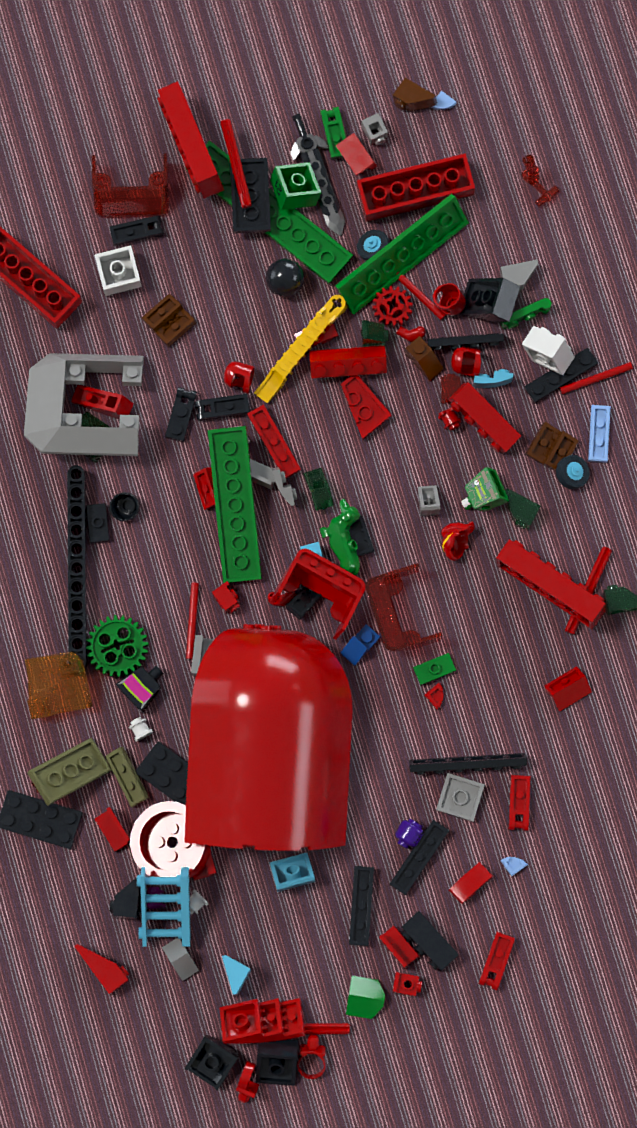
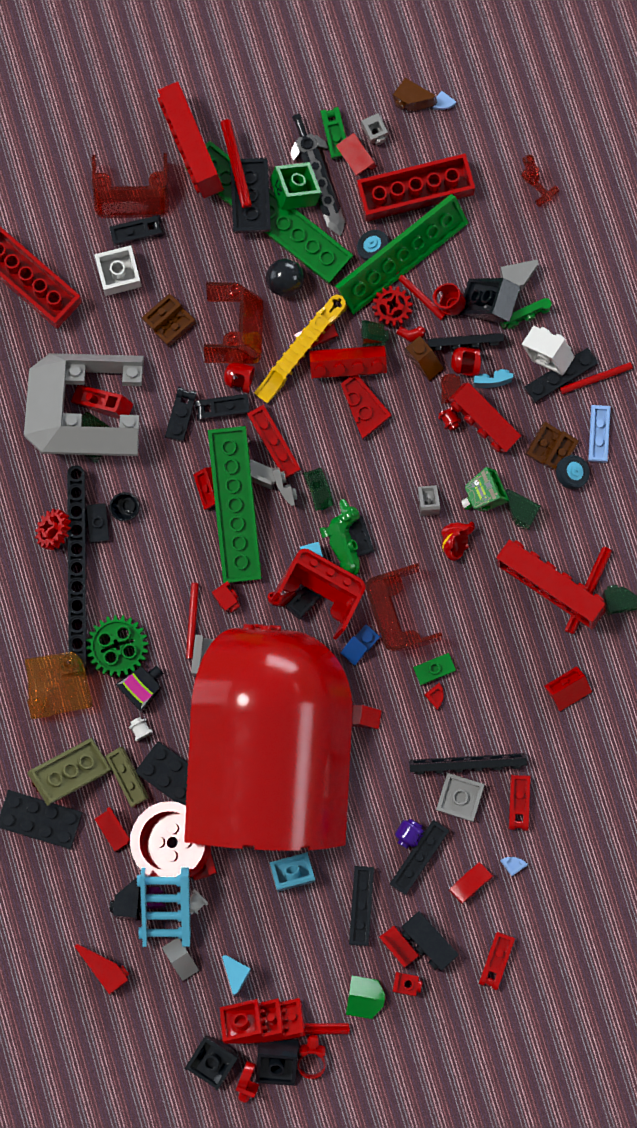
none -> red gear [35,508,71,551]
none -> clear red windscreen [204,282,263,364]
none -> red slope [352,705,381,730]

